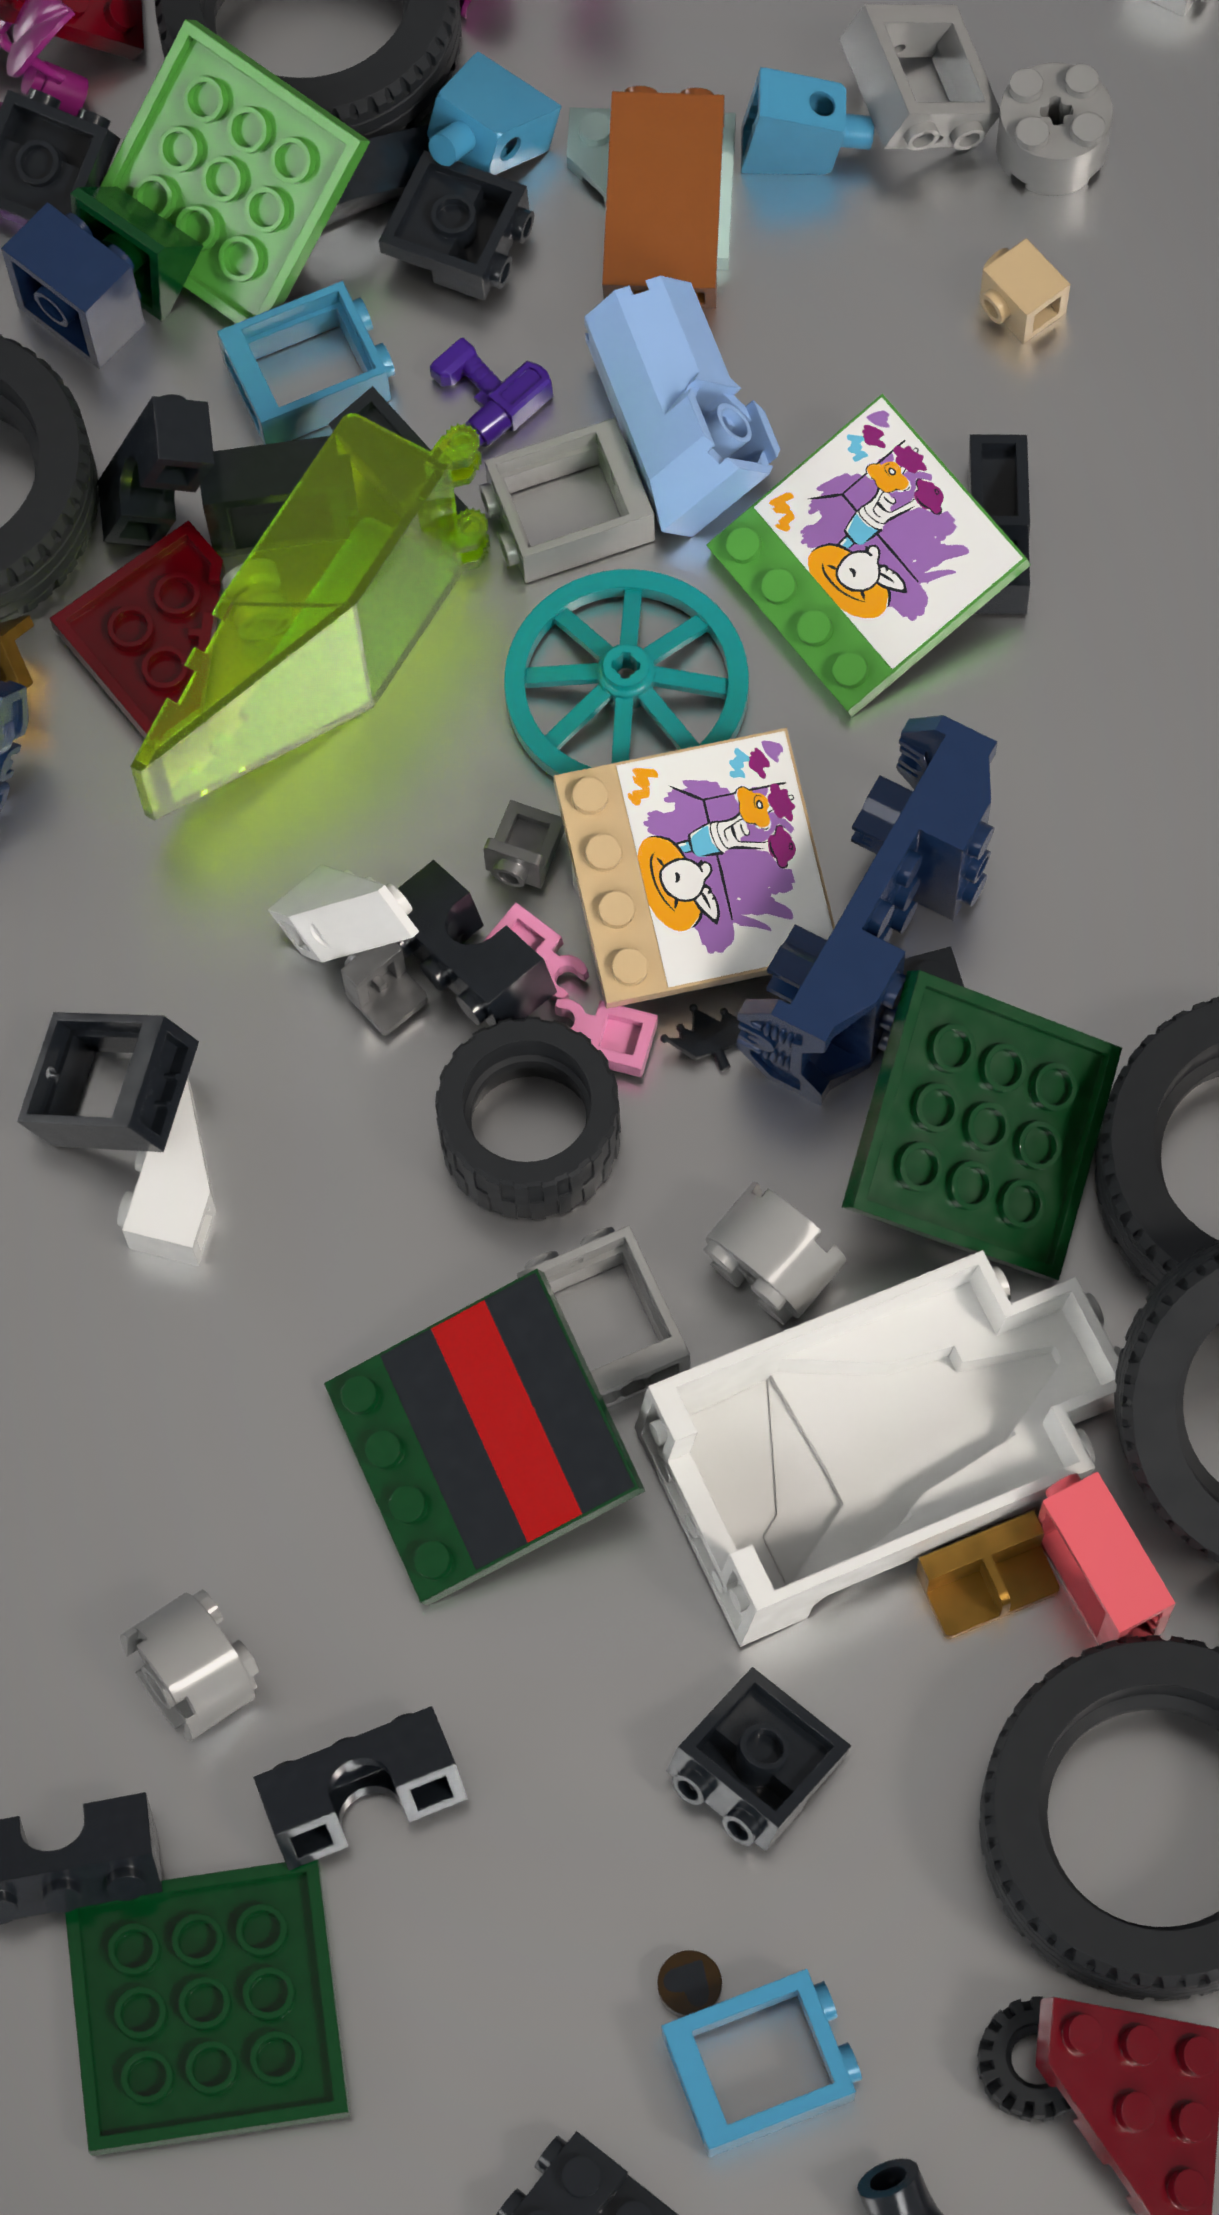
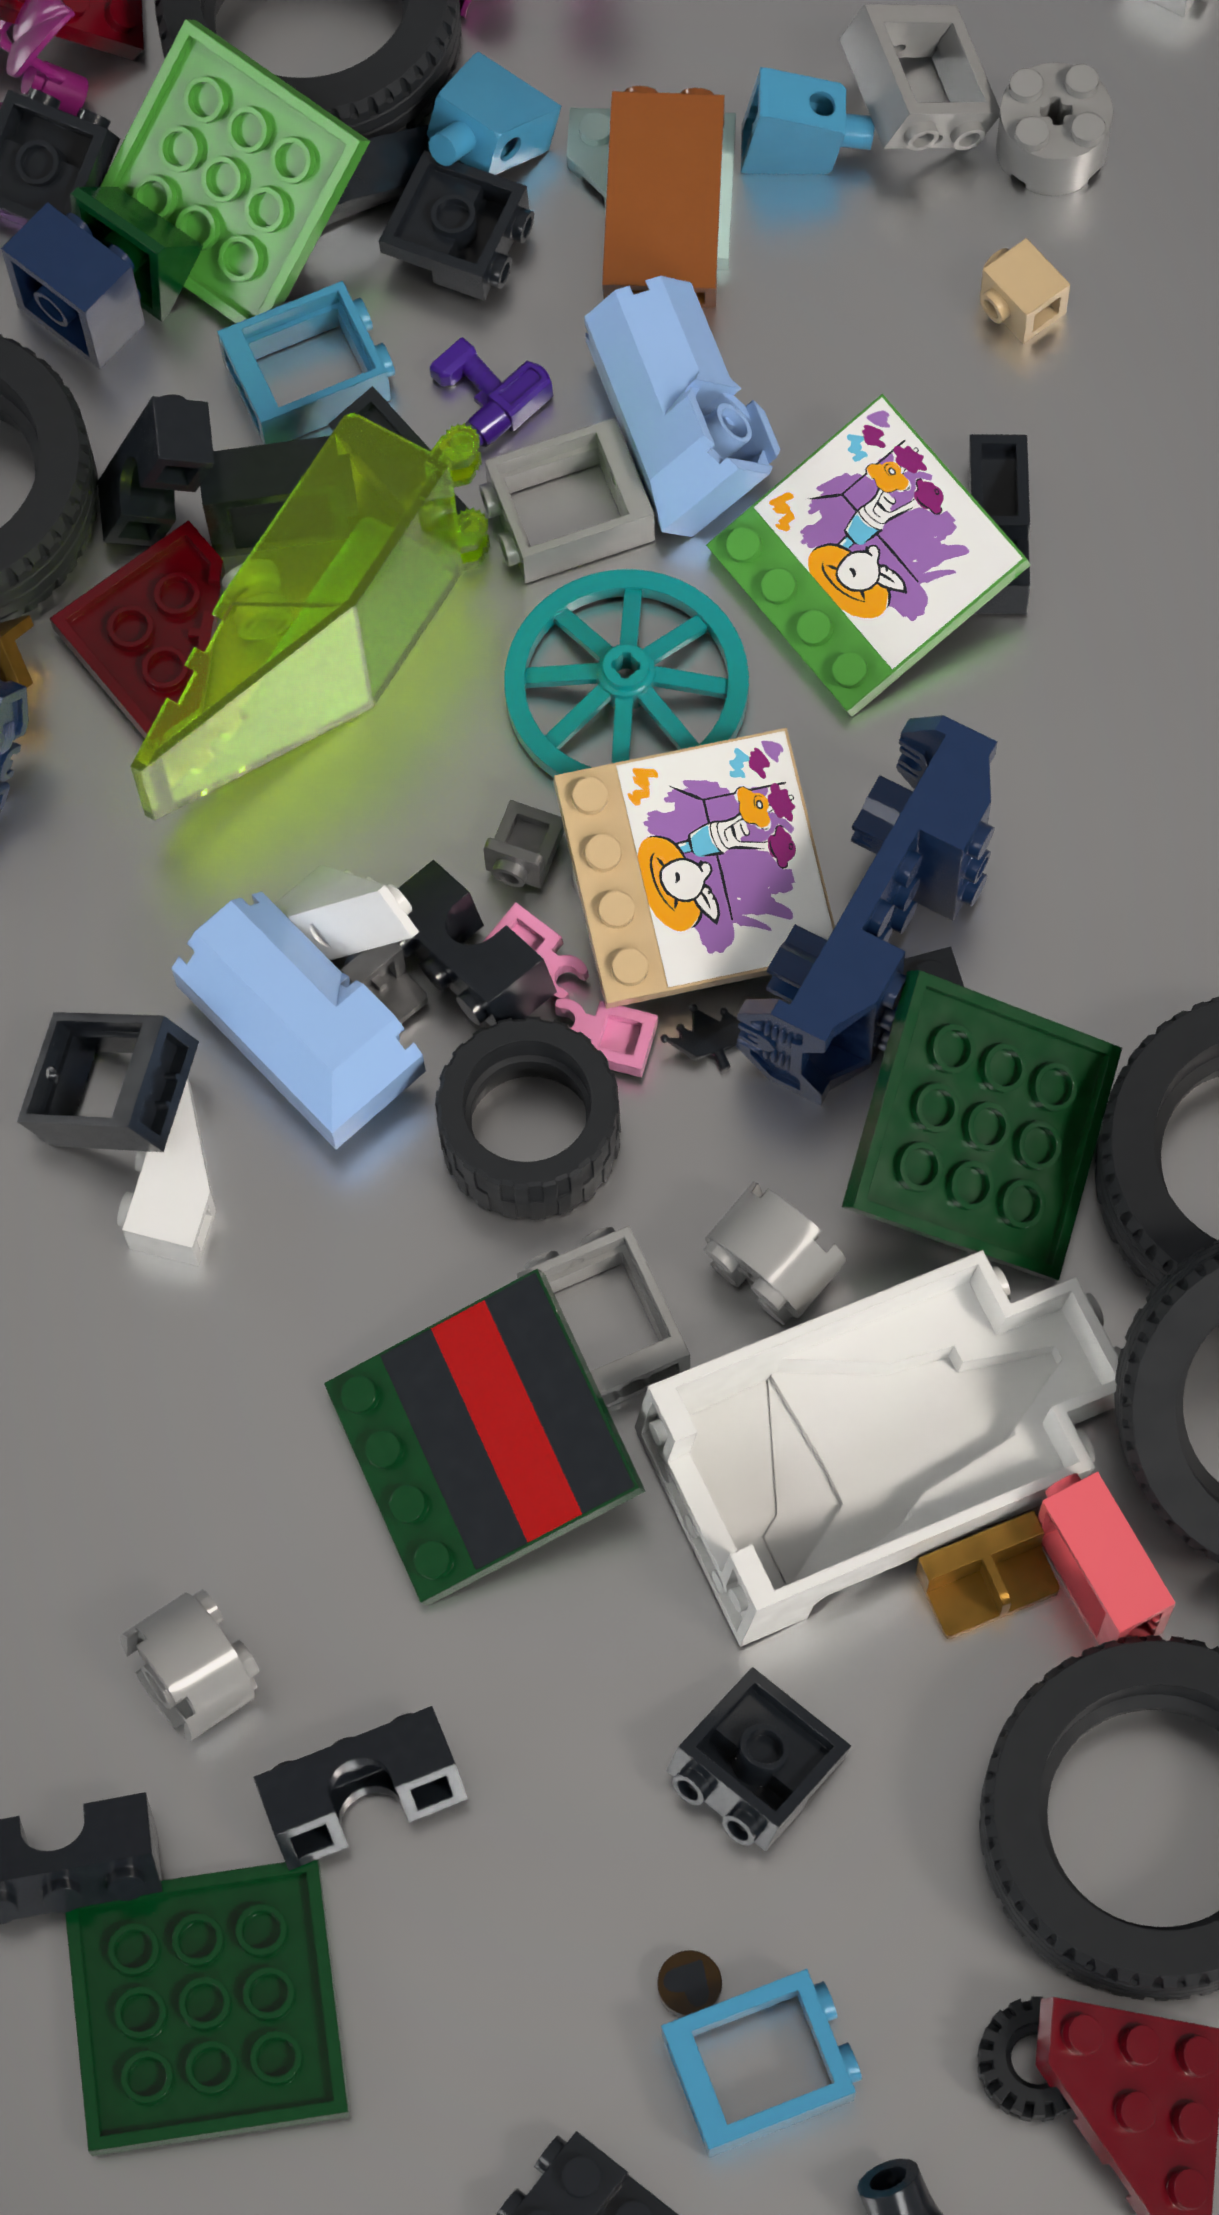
none -> light blue brick [171,891,426,1149]

